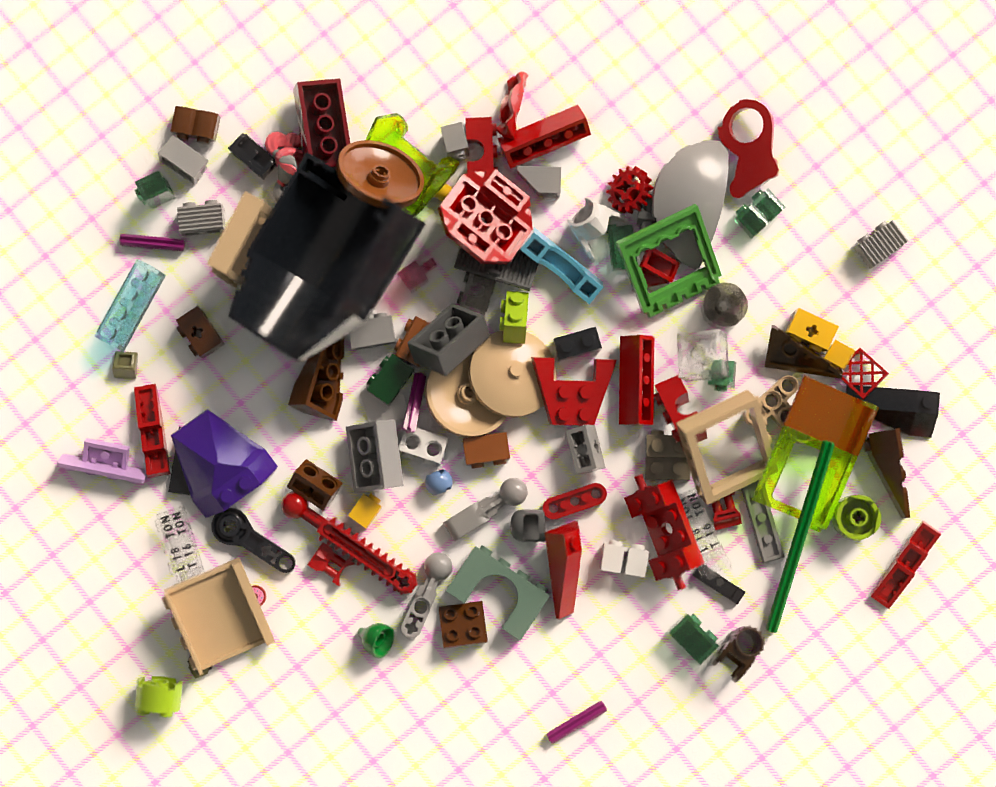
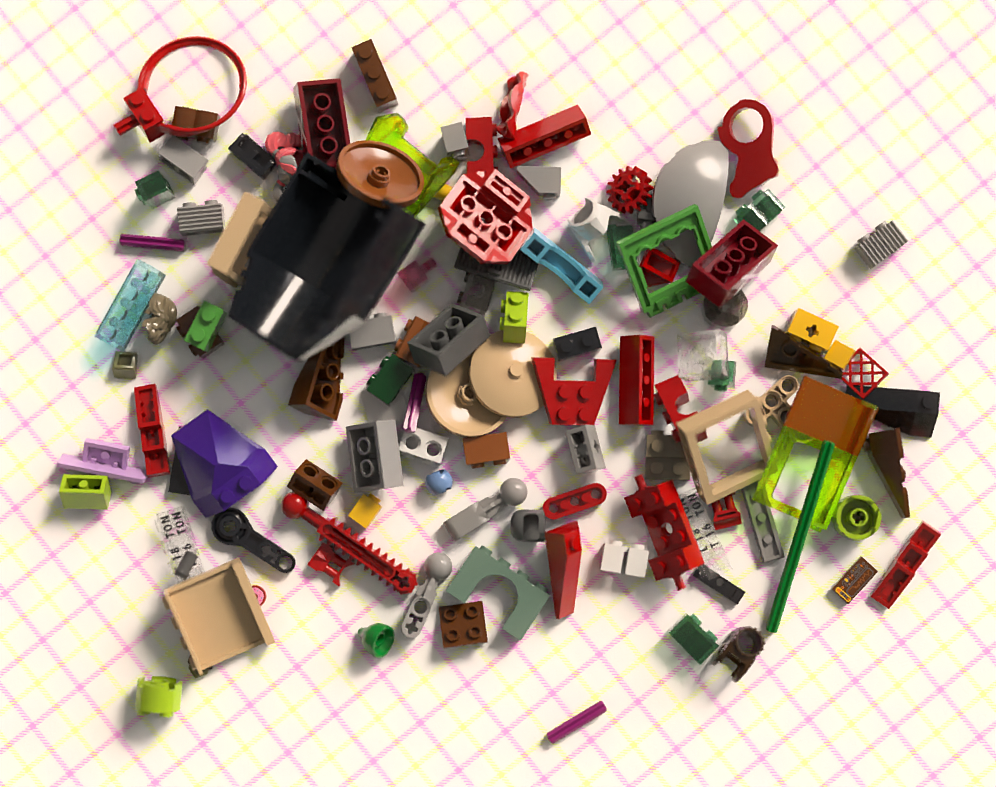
none -> lime brick [59,474,112,510]
none -> red brick [113,36,247,143]
none -> dark tan hair [142,293,178,345]
none -> dark grey pin [174,550,199,580]
none -> bright green brick [184,300,228,352]
none -> reddish brown brick [351,39,399,113]
none -> dark red brick [685,219,778,308]
none -> reddish brown tile [831,556,878,604]

